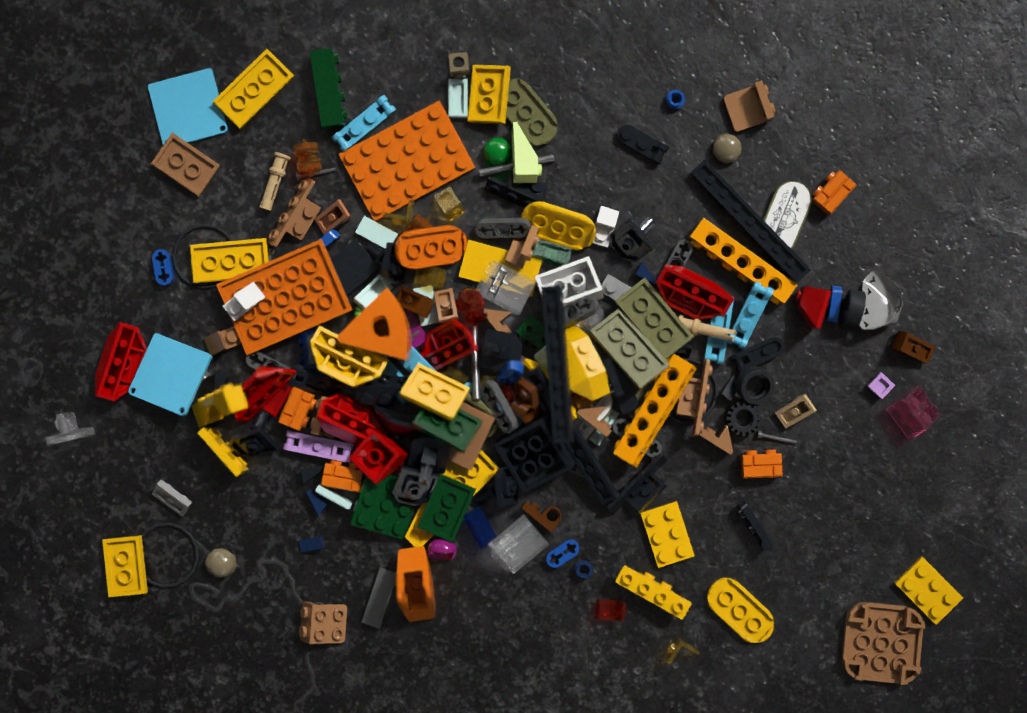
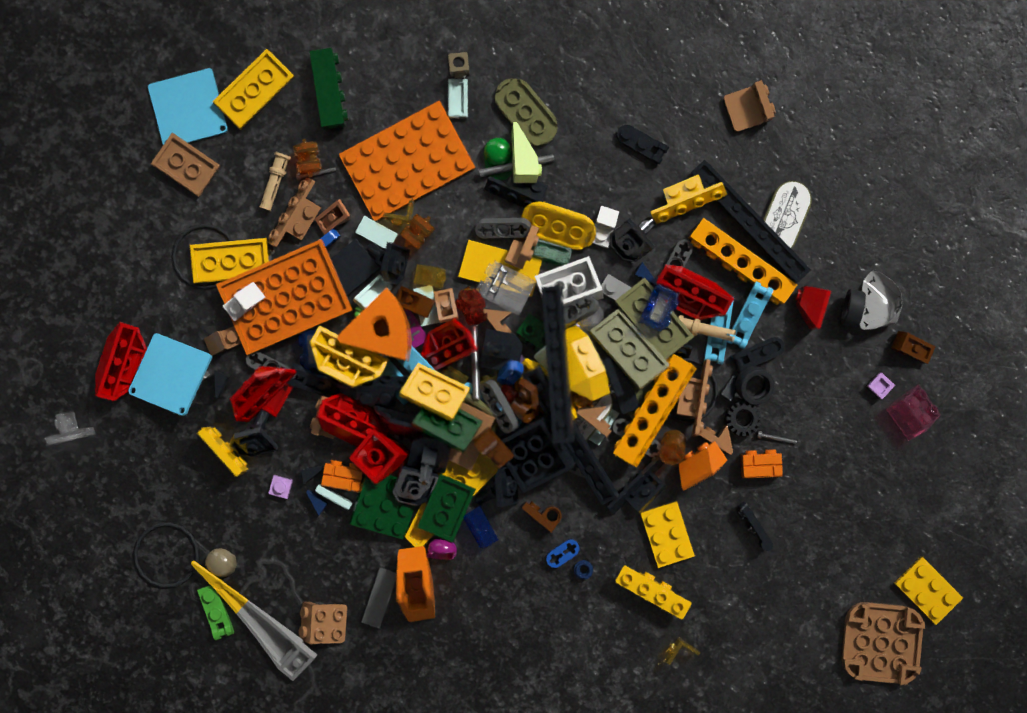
yellow plate [102,535,148,597] -> none
blue beam [152,249,174,286] -> none
light grey plate [152,480,192,517] -> none
yellow arch [191,384,248,427] -> none
orange brick [278,386,318,431] -> none
lavender plate [283,430,354,463] -> none
dark blue piece [299,535,325,553] -> none
medium azure plate [332,95,396,152] -> none
orange tile [394,225,468,269] -> none
clear yellow bracket [434,187,465,221] -> none
yellow tile [467,65,511,124] -> none
clear brick [488,514,549,574] -> none
clear red bracket [595,599,627,622] -> none
blue plate [666,90,685,109] -> none
yellow tile [707,578,774,643] -> none
dark tan hair [713,133,742,164] -> none
tan slope [775,394,816,428] -> none
orange brick [812,170,856,215] -> none
blue beam [826,285,842,322] -> none
none -> light grey plate [191,561,317,681]
none -> bright green plate [197,585,234,641]
none -> lavender plate [269,475,293,499]
none -> reddish brown plate [474,426,514,469]
none -> clear blue window [638,284,679,331]
none -> yellow bracket [651,174,727,224]
none -> clear orange wheel [659,430,687,465]
none -> orange slope [679,441,728,490]

